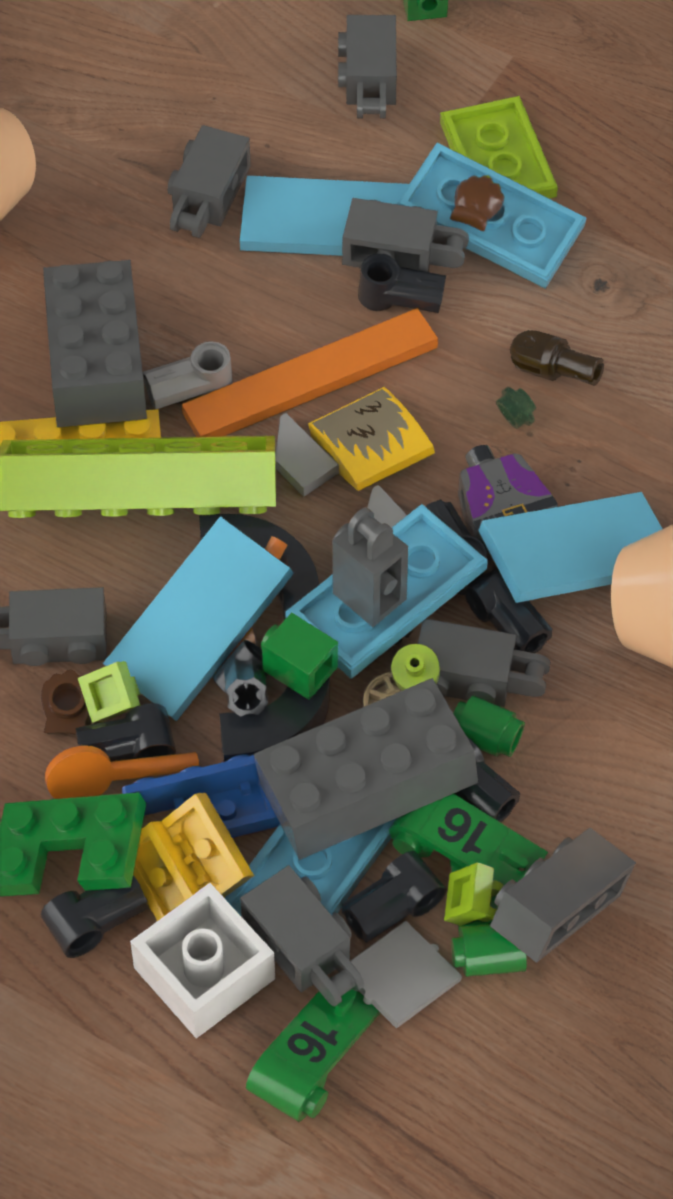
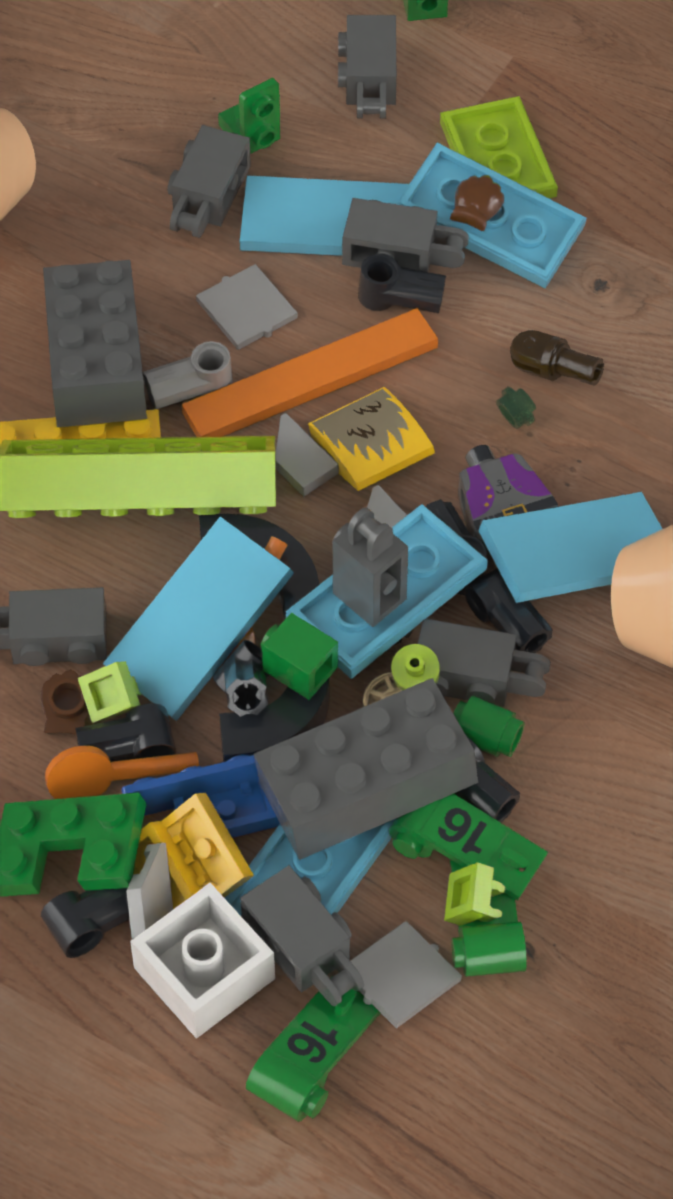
black piece [341,851,447,943] -> none
dark grey brick [490,828,636,963] -> none
none -> light grey tile [126,843,173,940]
none -> light grey piece [196,264,298,350]
none -> green bracket [218,78,280,154]

